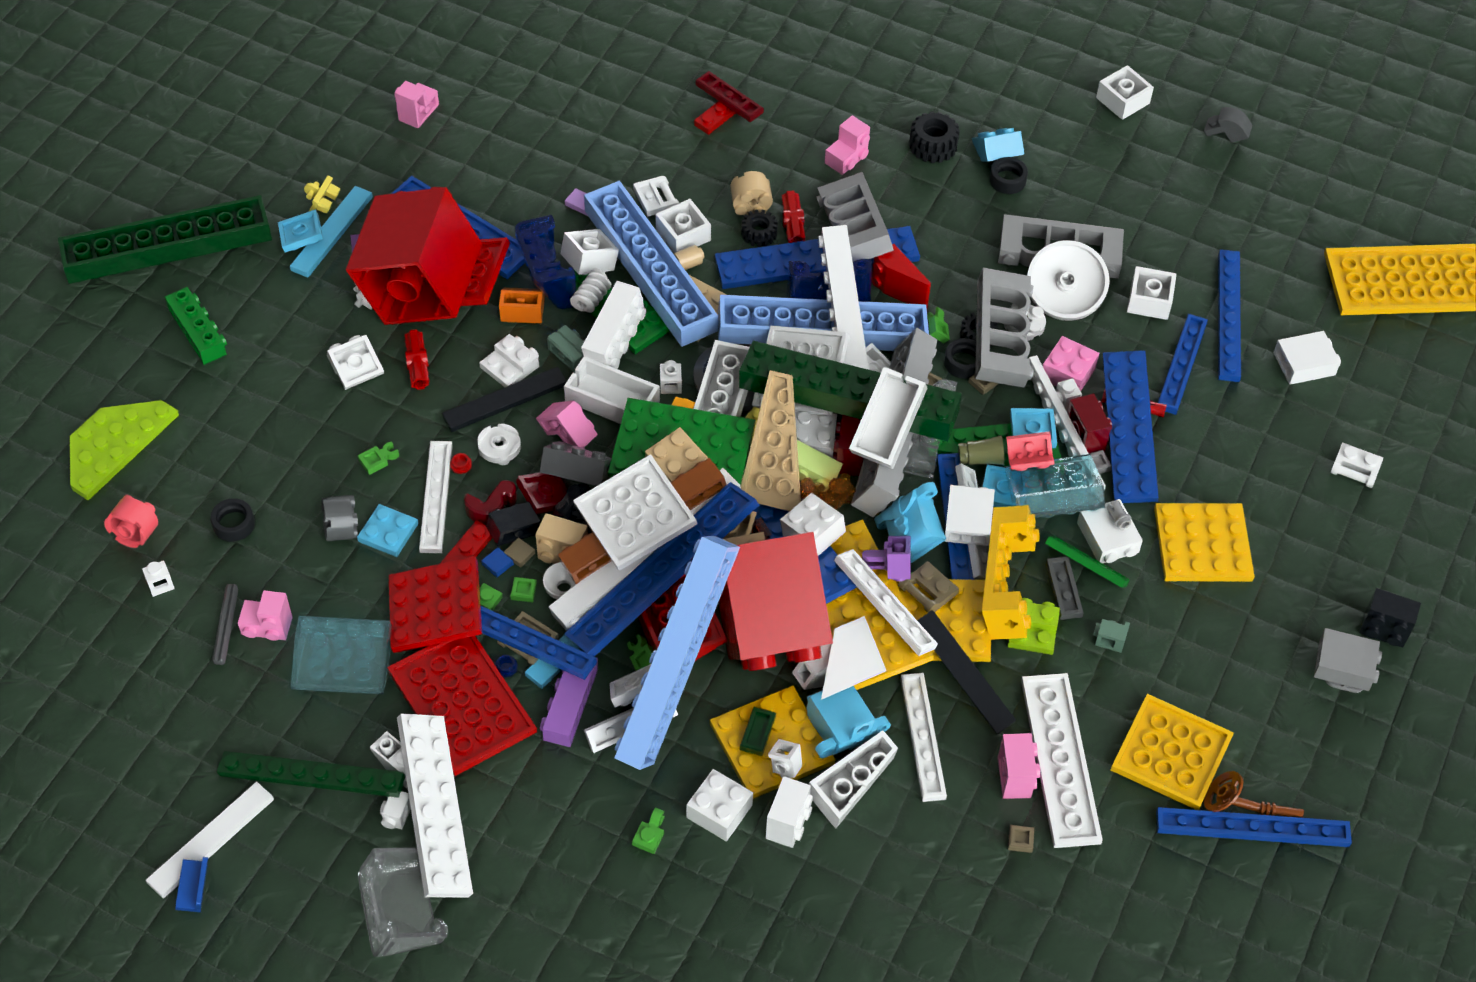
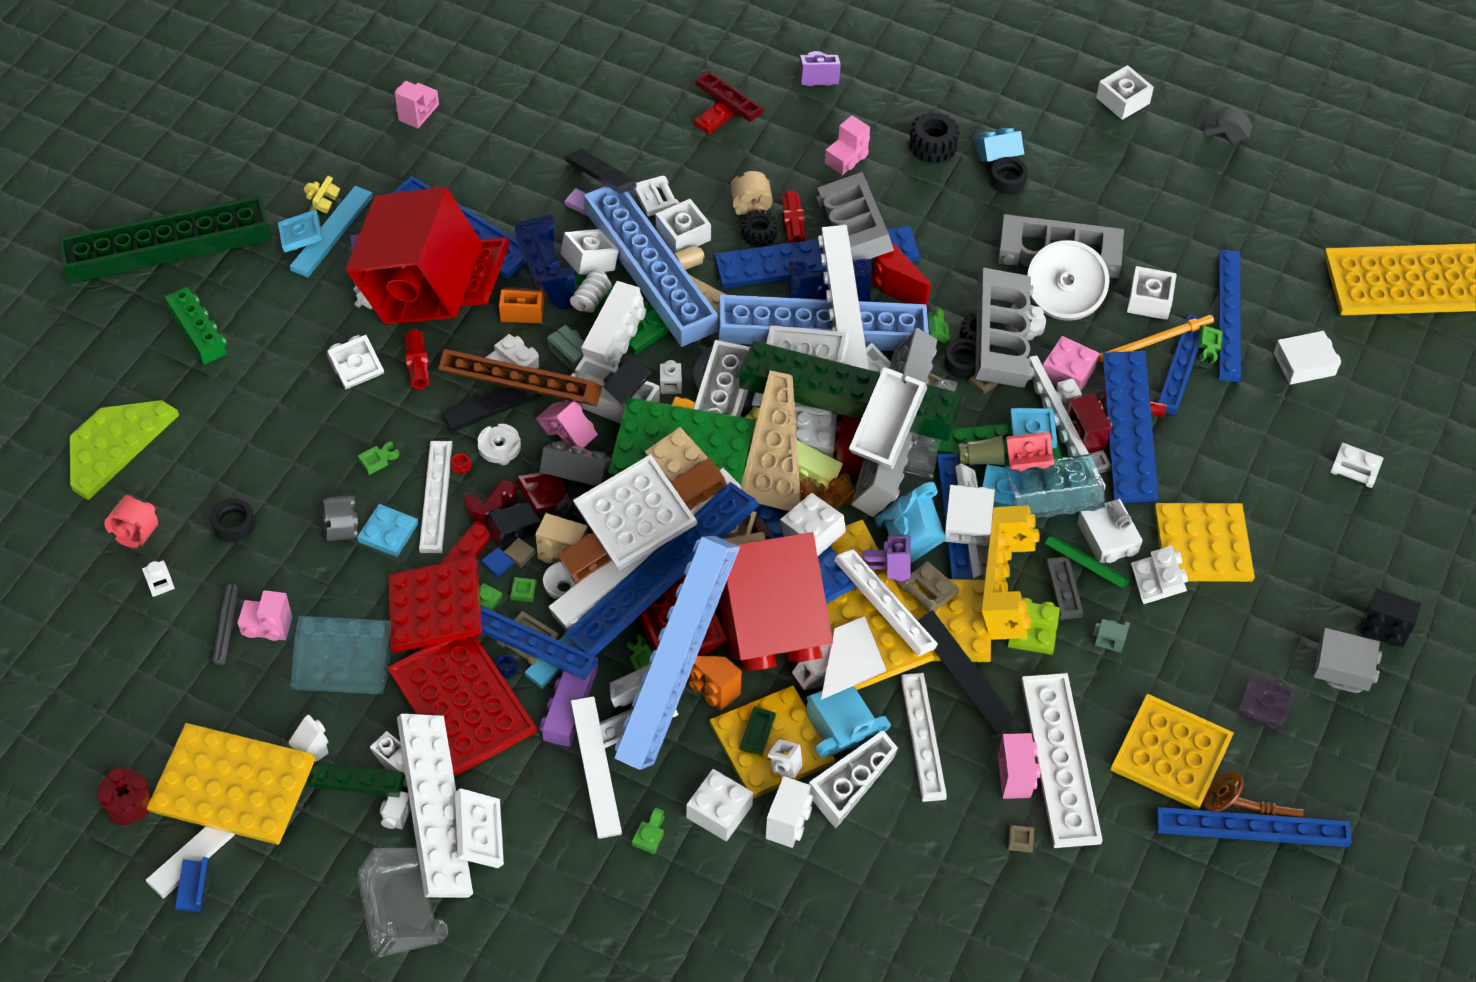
none -> dark red brick [97,768,152,825]
none -> yellow plate [147,723,316,845]
none -> white slope [288,715,329,762]
none -> dark orange brick [439,349,603,407]
none -> white plate [455,788,504,868]
none -> black tile [565,149,637,194]
none -> white tile [571,696,622,839]
none -> black brick [603,355,652,406]
none -> orange slope [689,656,742,711]
none -> medium lavender brick [799,51,841,86]
none -> light orange bar [1098,315,1214,362]
none -> white plate [1131,545,1188,604]
none -> bright green plate [1198,326,1223,364]
none -> clear purple plate [1237,673,1297,731]

